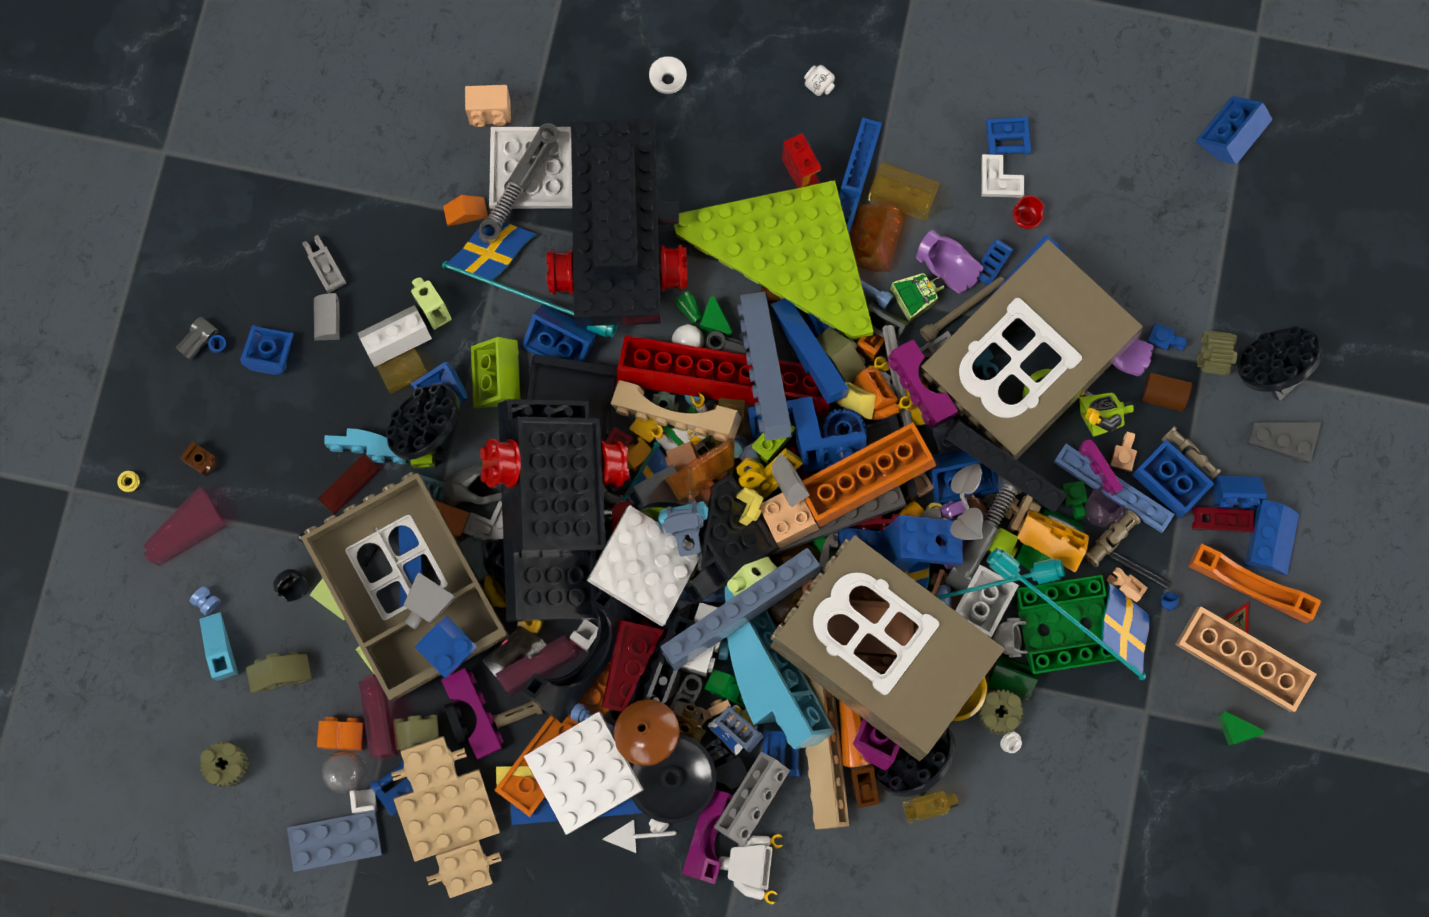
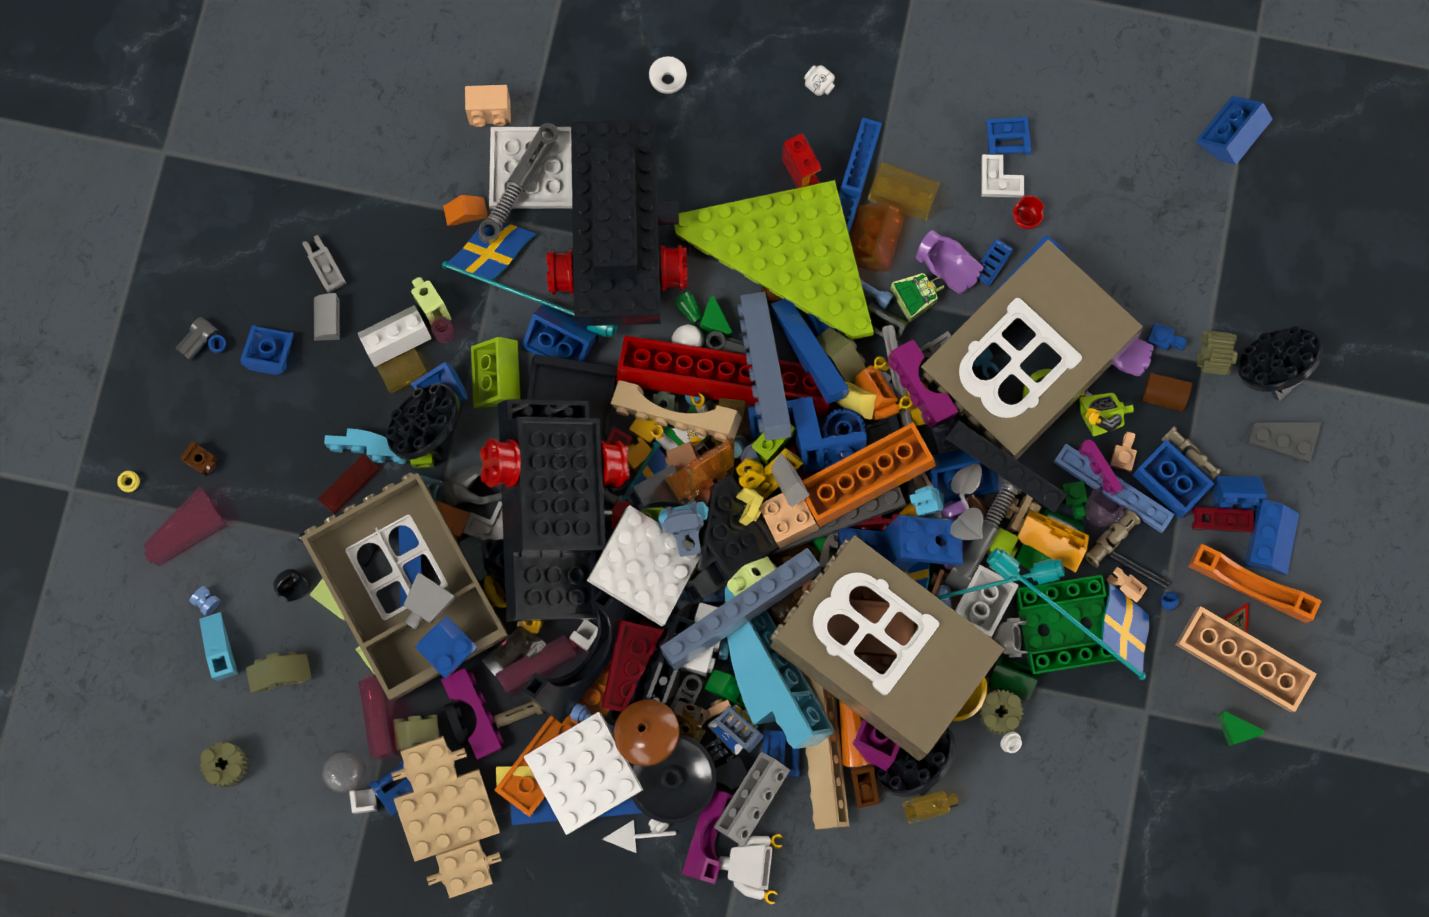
sand blue plate [287,811,383,872] -> none
orange brick [317,717,365,751] -> none
orange slope [856,332,885,362] -> none
dark tan piece [920,277,1005,342] -> none
none -> clear pink brick [432,318,455,343]
none -> medium azure slope [910,486,944,516]

